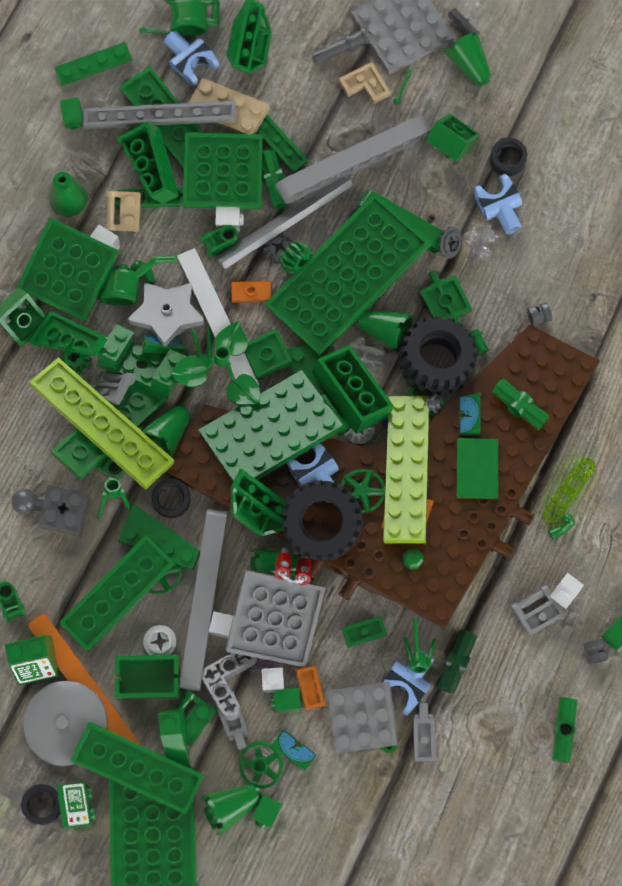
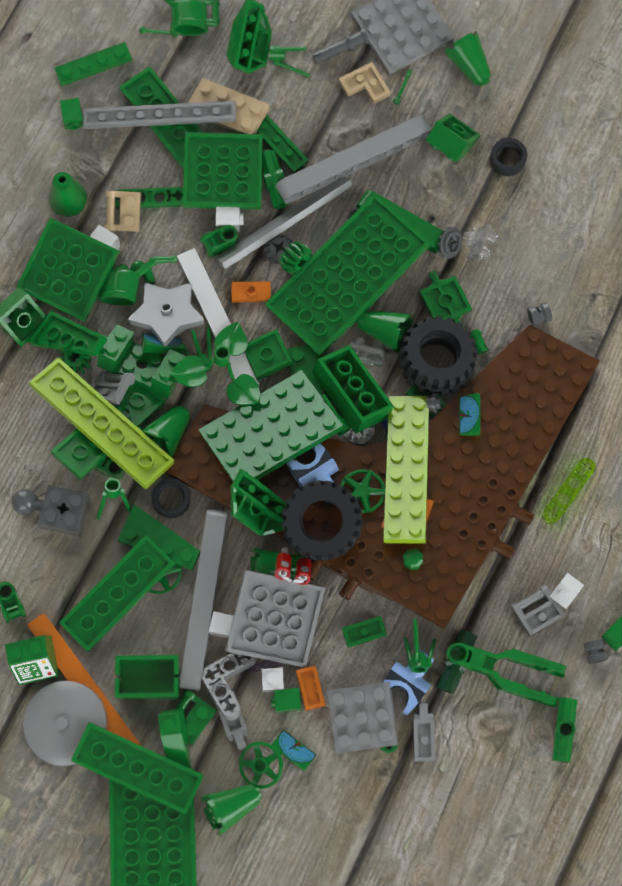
black tyre [21,784,61,825] -> none
slope [57,782,96,830] -> none
green wedge [117,121,179,204] -> none
white gear [143,625,177,655] -> none
light blue connector [164,31,219,87] -> none
green brick [252,795,283,830] -> none
dark grey axle [447,8,480,35] -> none
green tile [456,438,498,499] -> none
light blue connector [474,174,522,234] -> none
green piece [492,378,550,430] -> none
green arm [548,514,575,539] -> none
none -> green plant [269,45,310,77]
none -> green piece [446,643,567,707]

